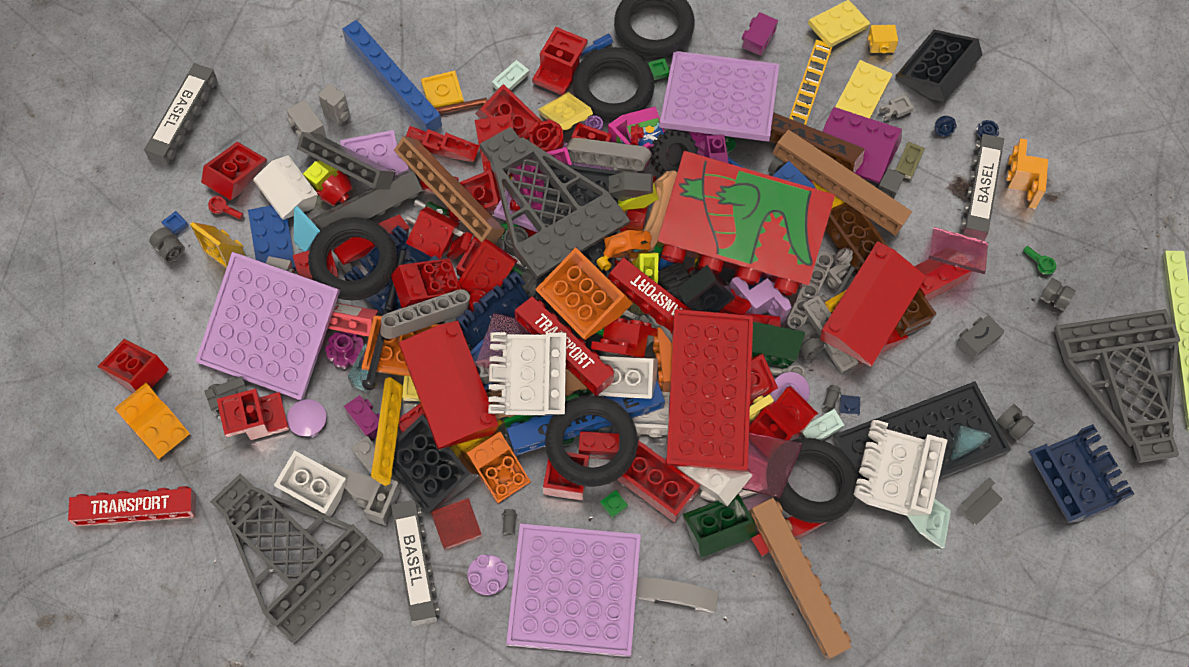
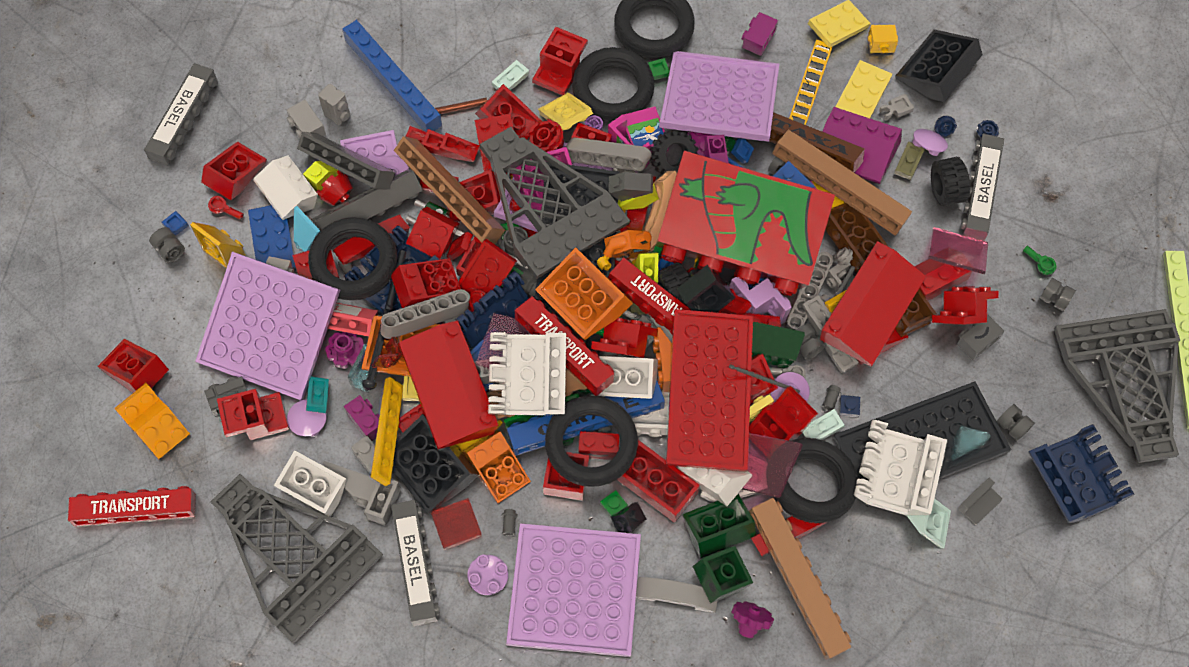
yellow tile [421,71,464,108] -> none
blue axle [581,33,613,56] -> none
red plate [630,124,644,146] -> none
dark grey brick [878,168,905,199] -> none
light orange bracket [1006,139,1048,209] -> none
none -> teal plate [306,377,329,413]
none -> clear red bracket [372,337,402,368]
none -> black bracket [611,502,647,533]
none -> dark green brick [692,546,754,604]
none -> dark grey piece [729,364,800,393]
none -> blue plate [731,138,754,164]
none -> magenta plant [731,601,774,638]
none -> lavender dish [912,129,948,156]
none -> black tyre [930,156,970,206]
none -> red bracket [932,286,999,325]

